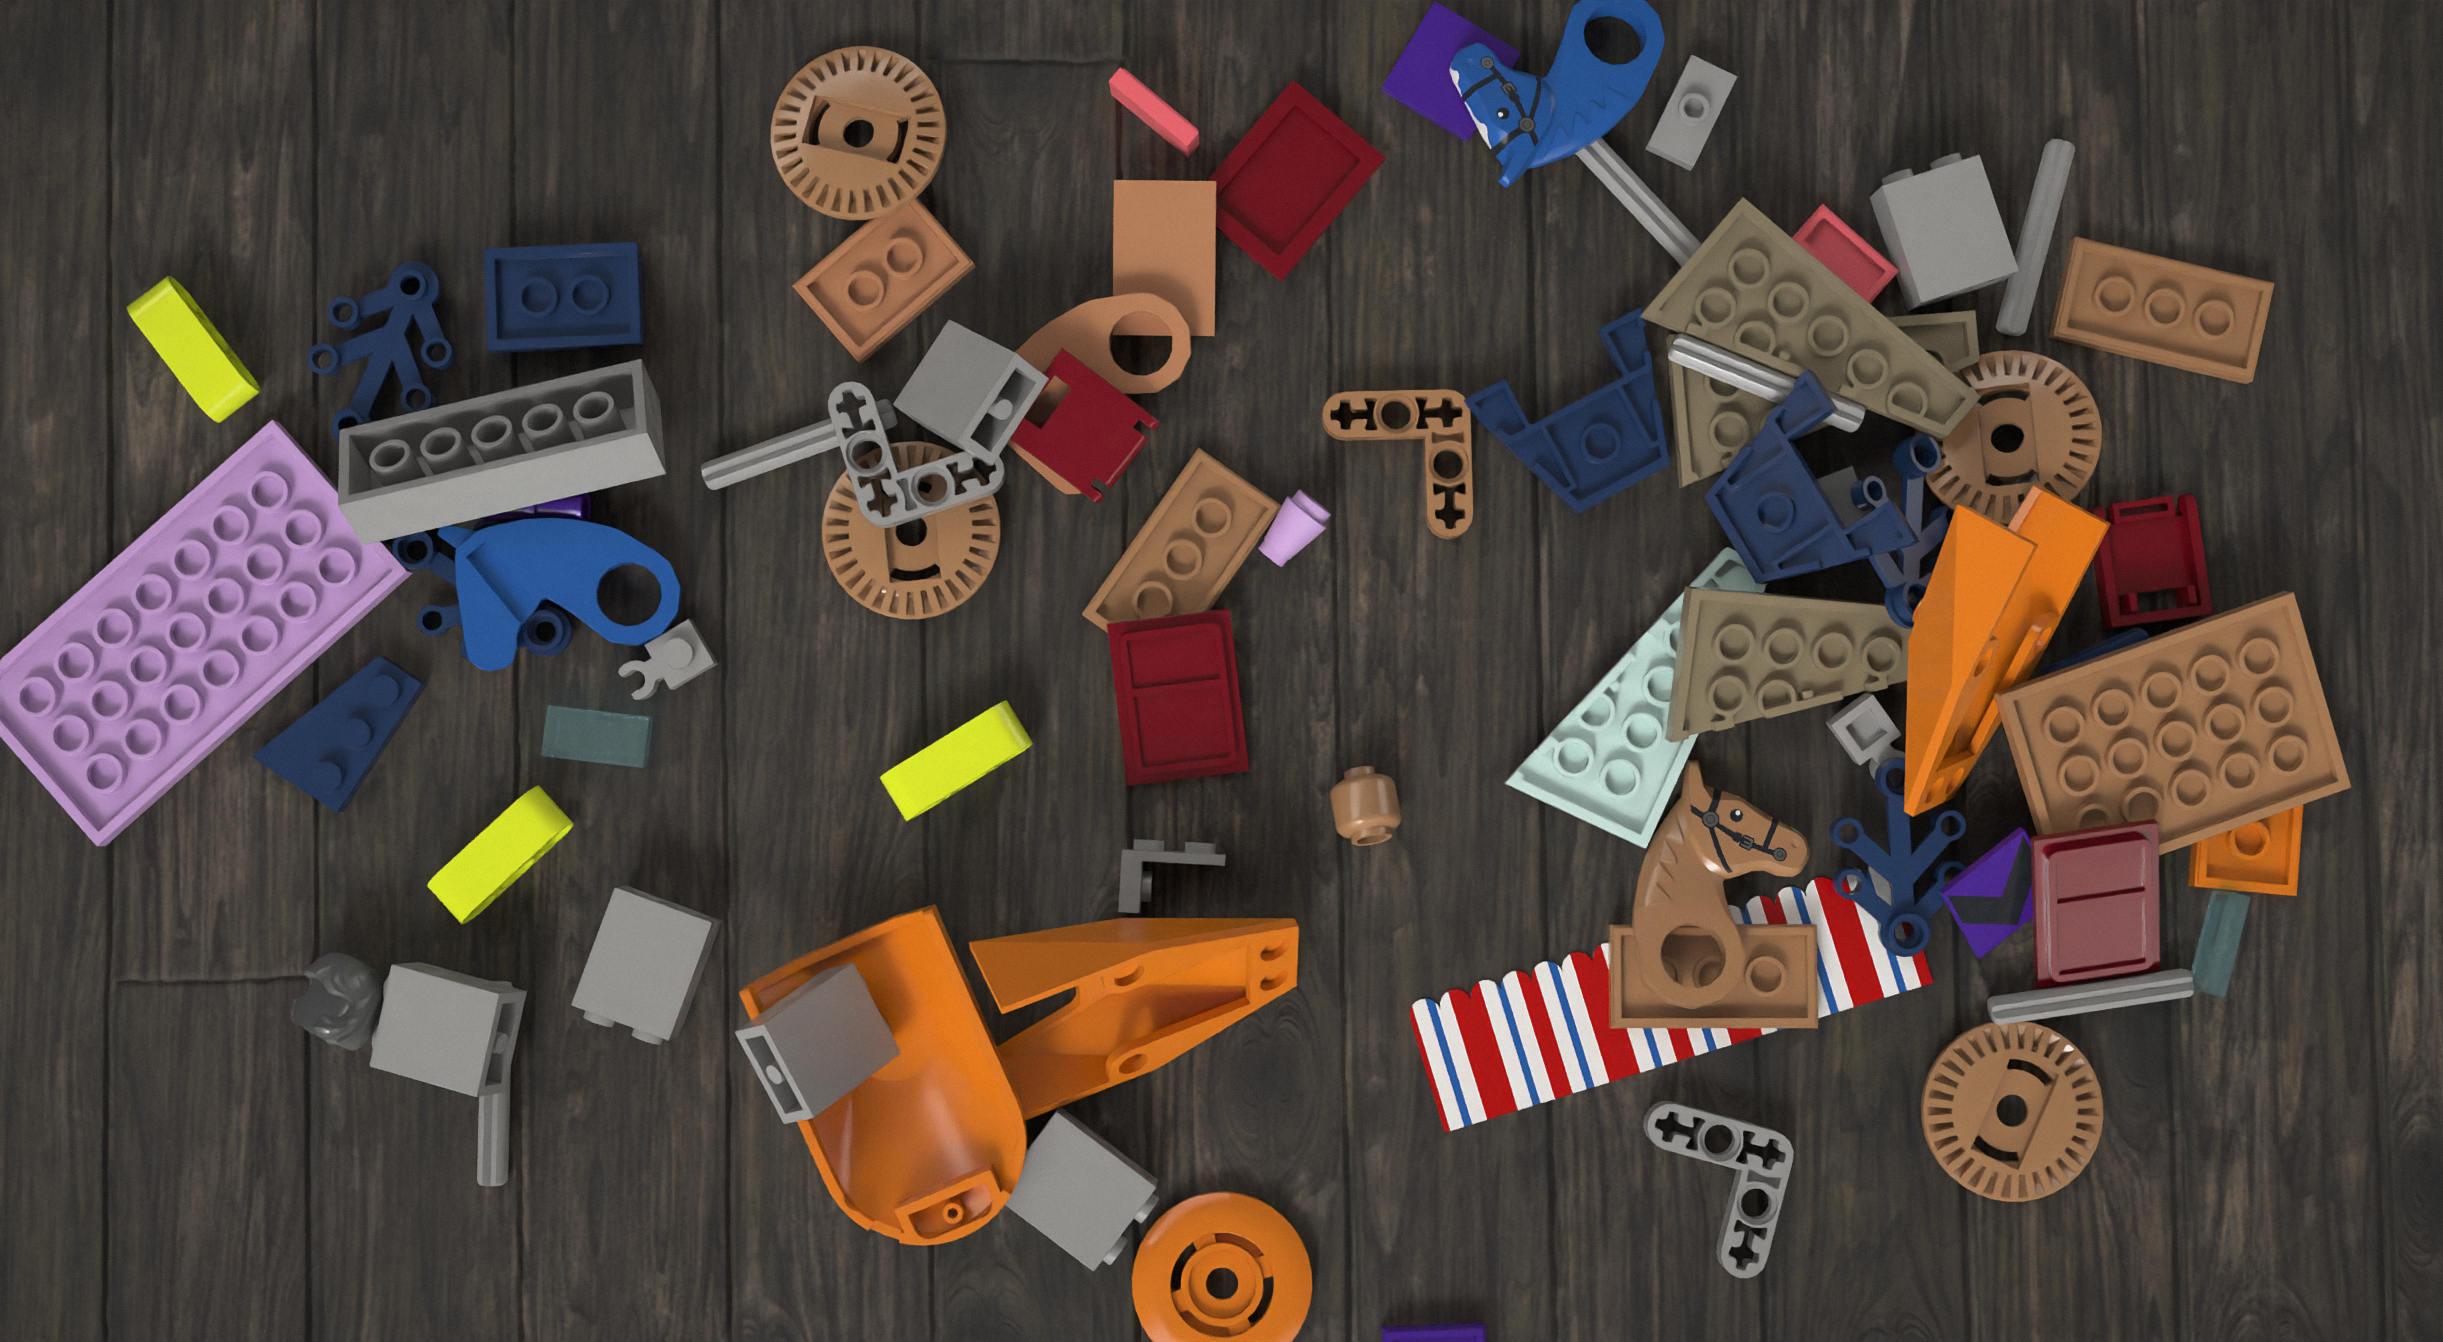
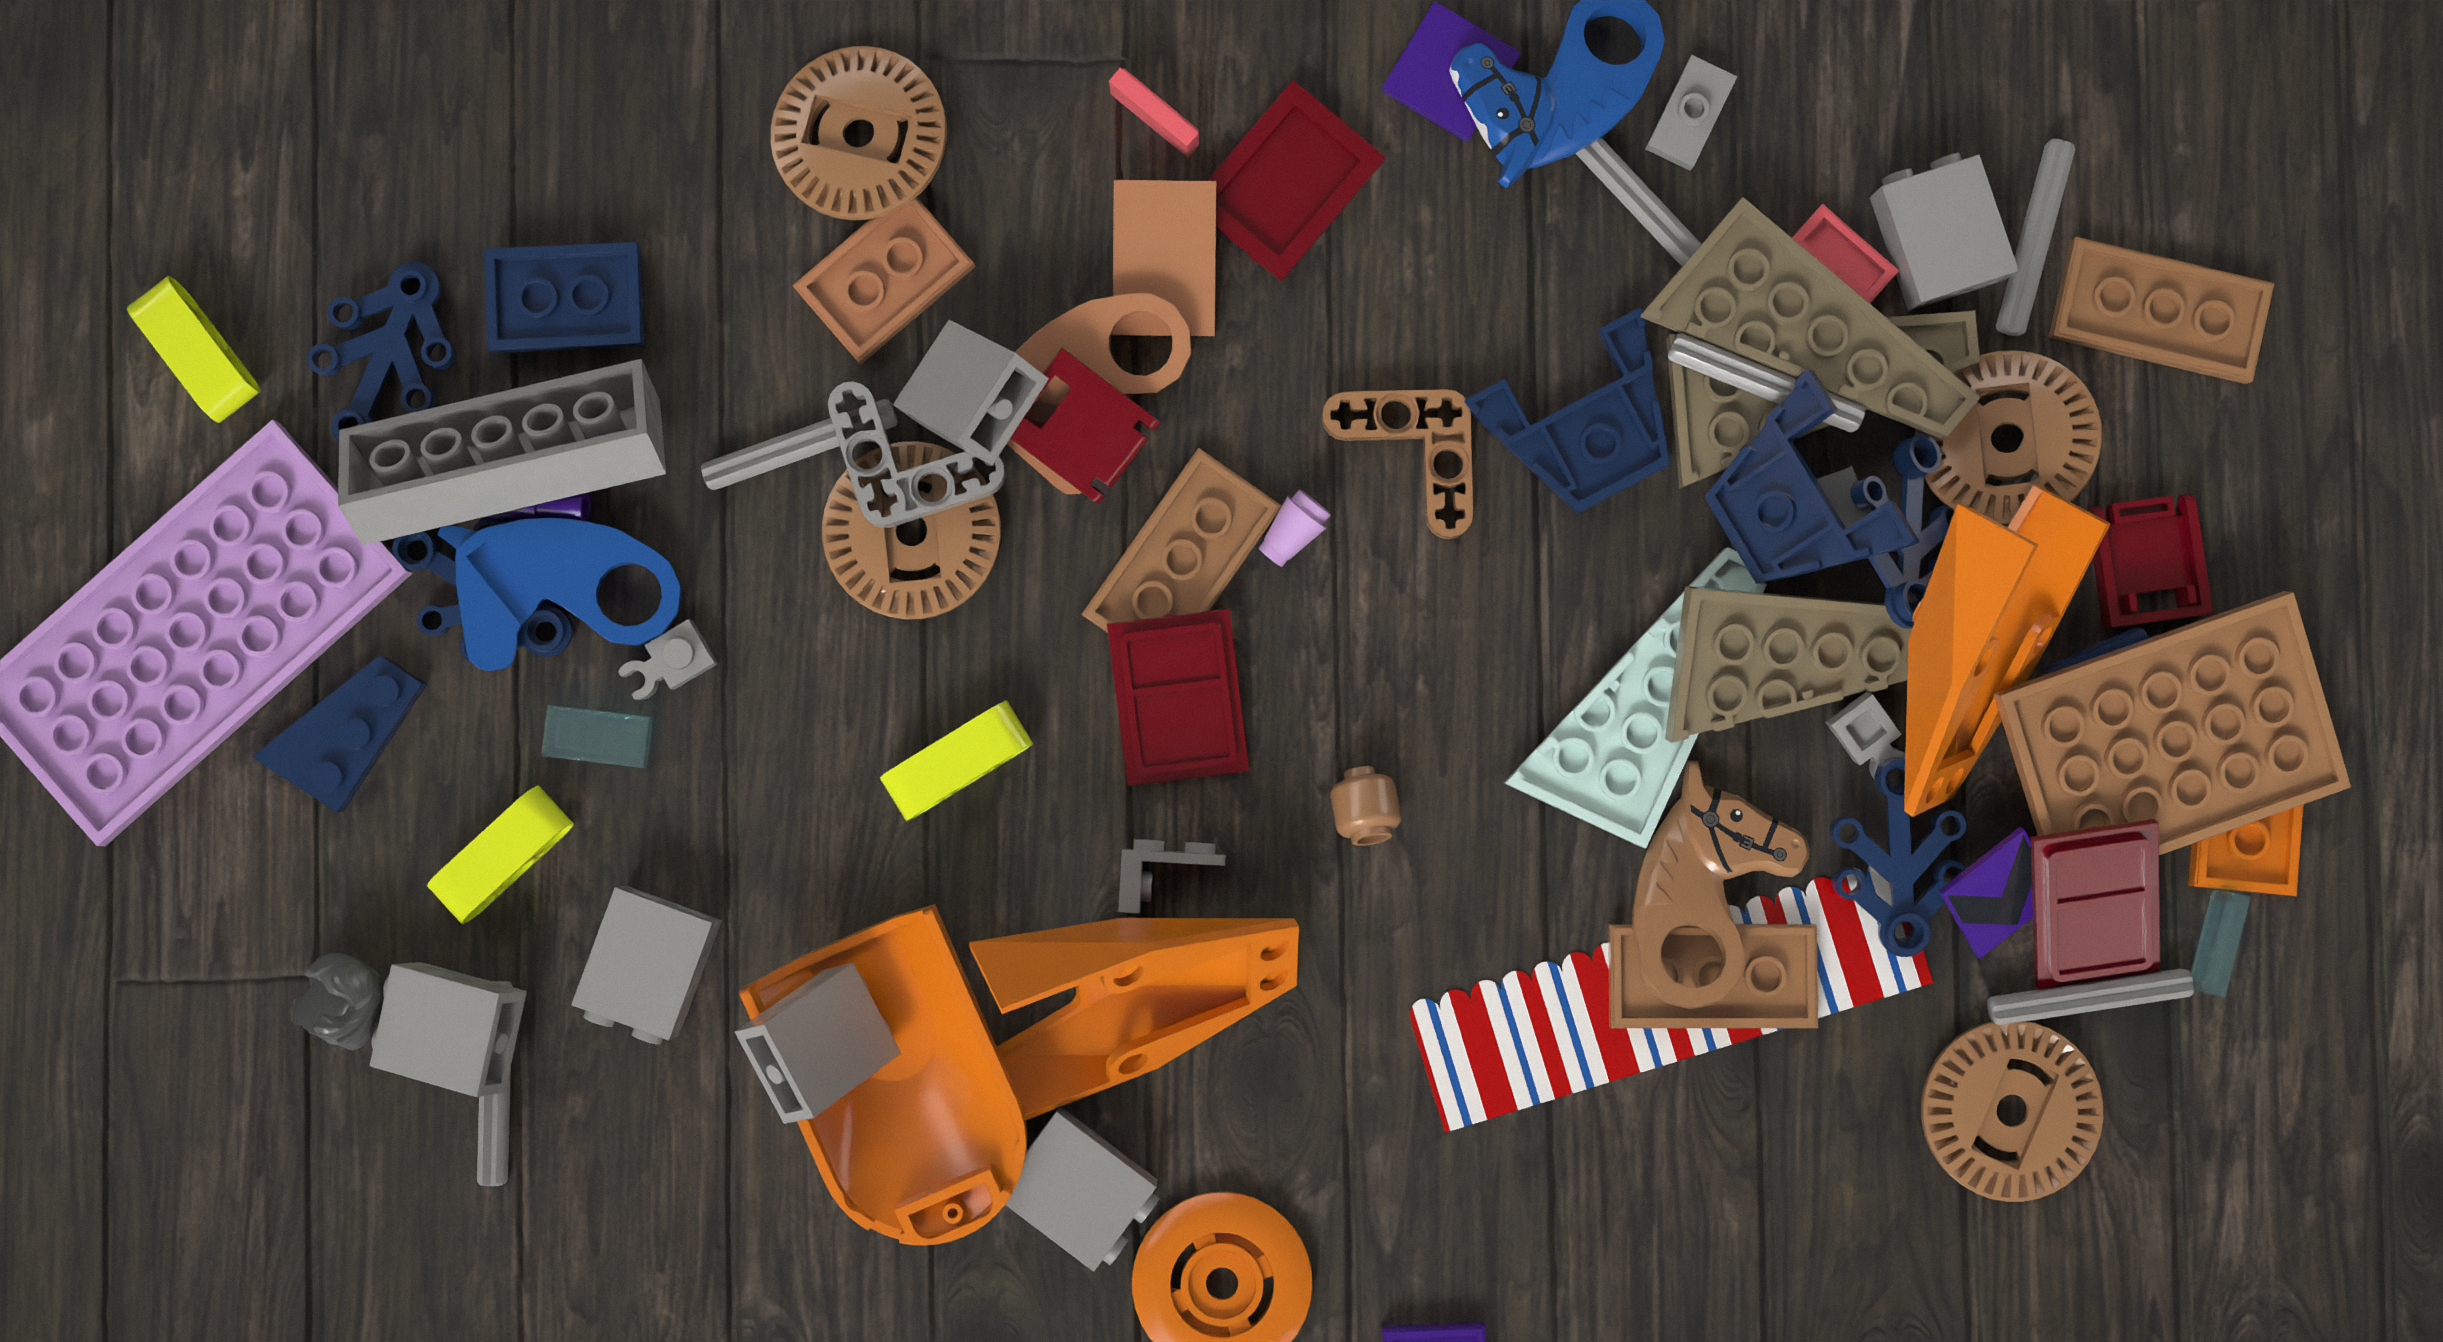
light grey beam [1643,1101,1794,1278] -> none

